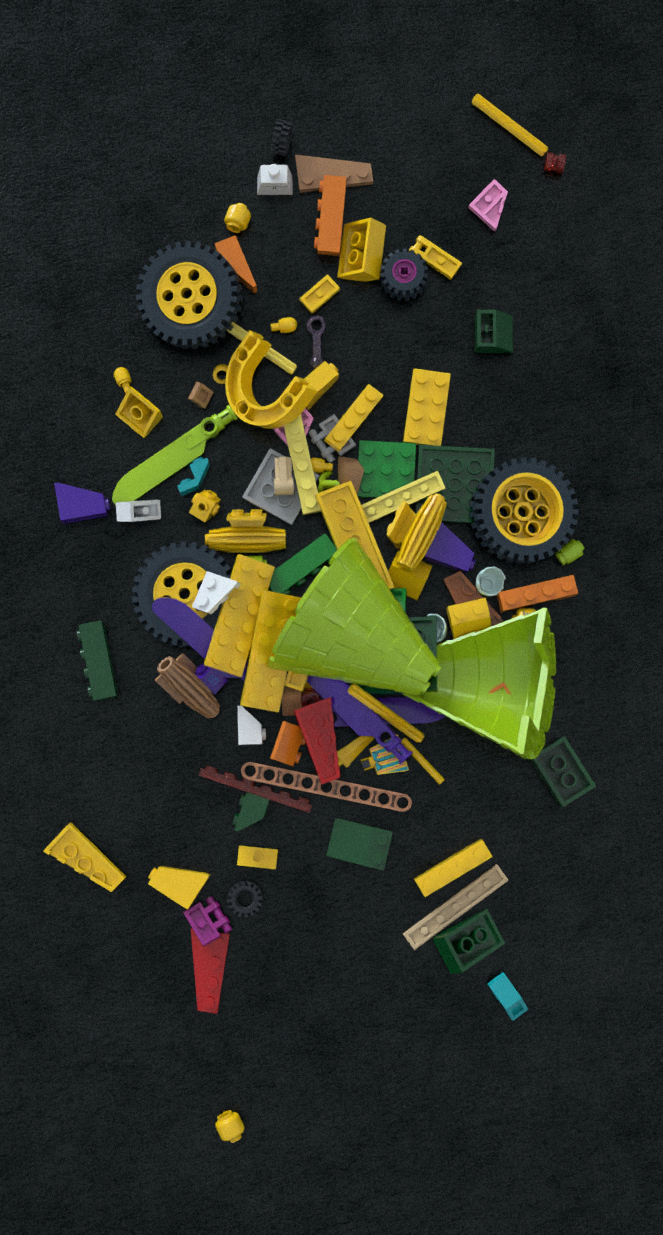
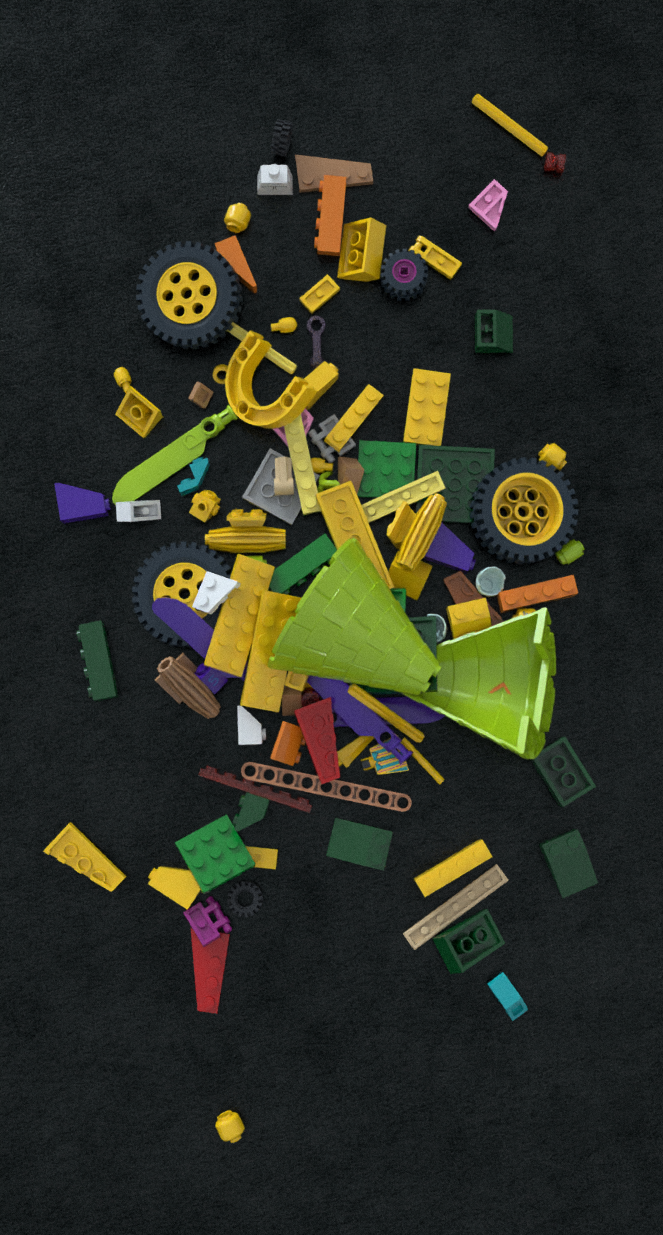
none -> green plate [175,814,255,895]
none -> yellow head [538,443,567,471]
none -> dark green slope [539,829,598,898]

